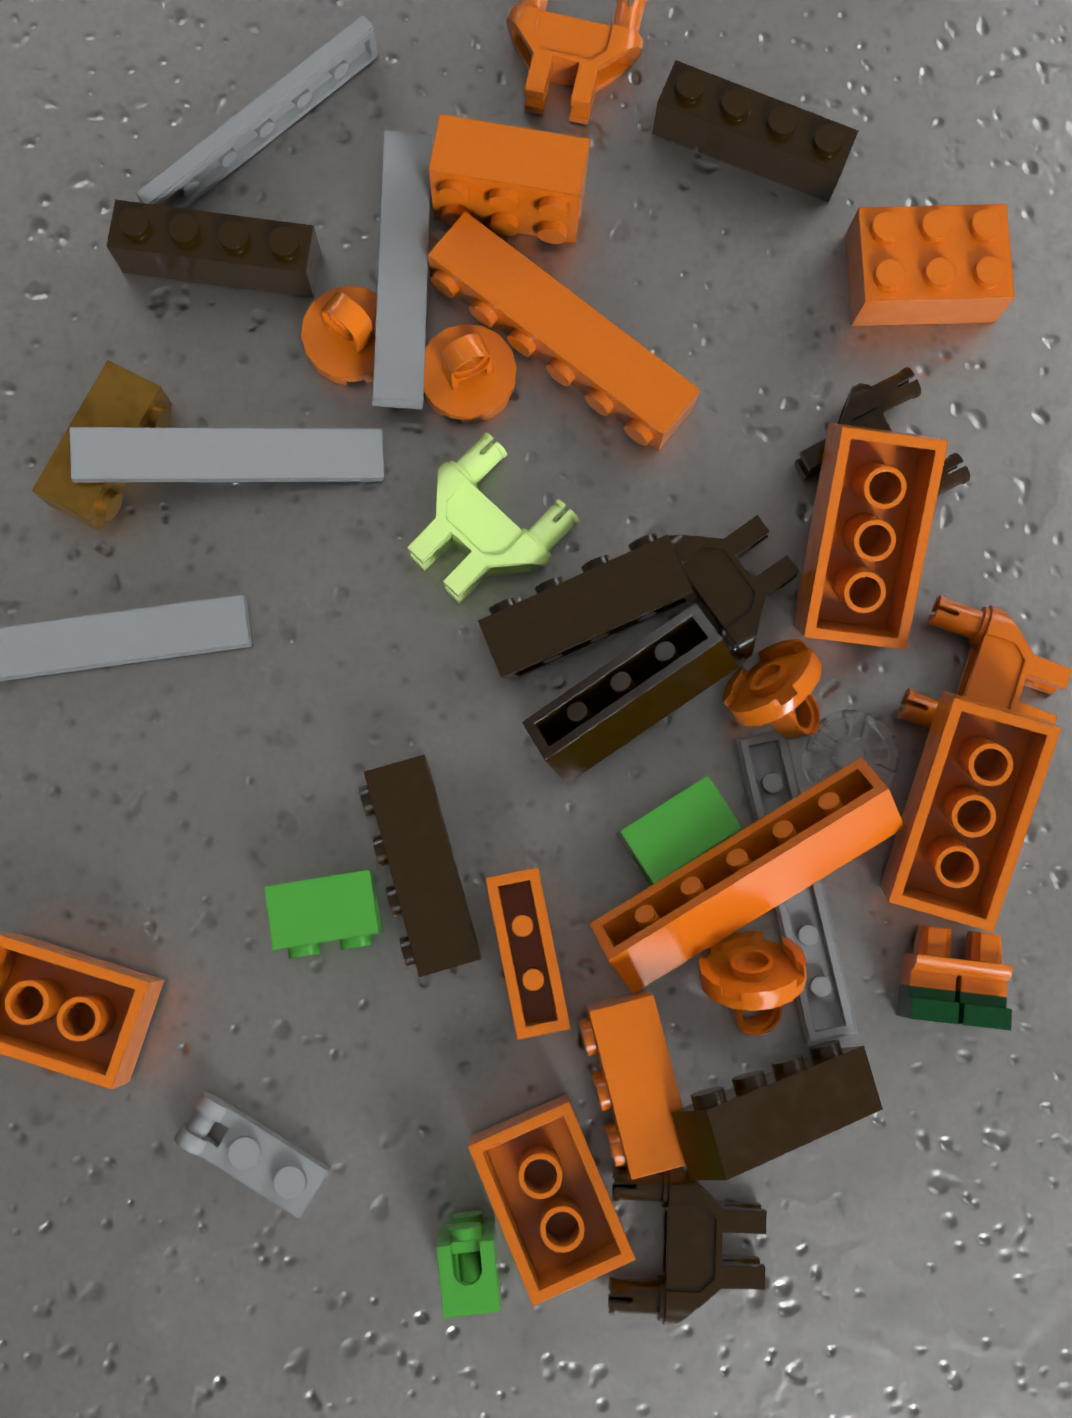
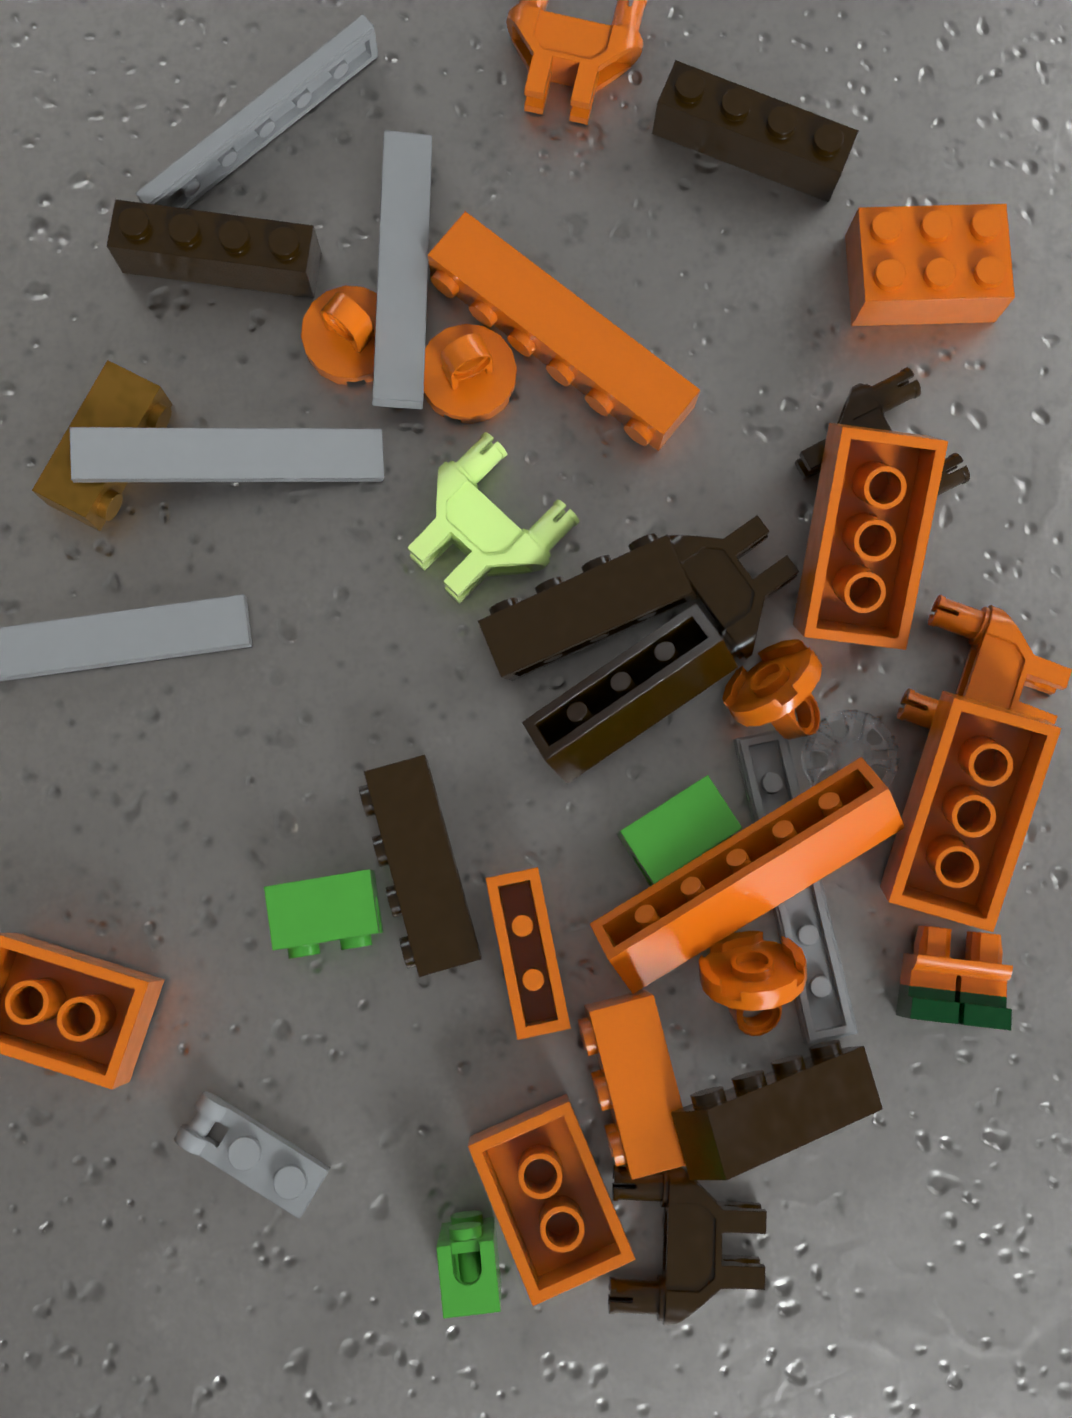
orange brick [429,114,590,244] -> none

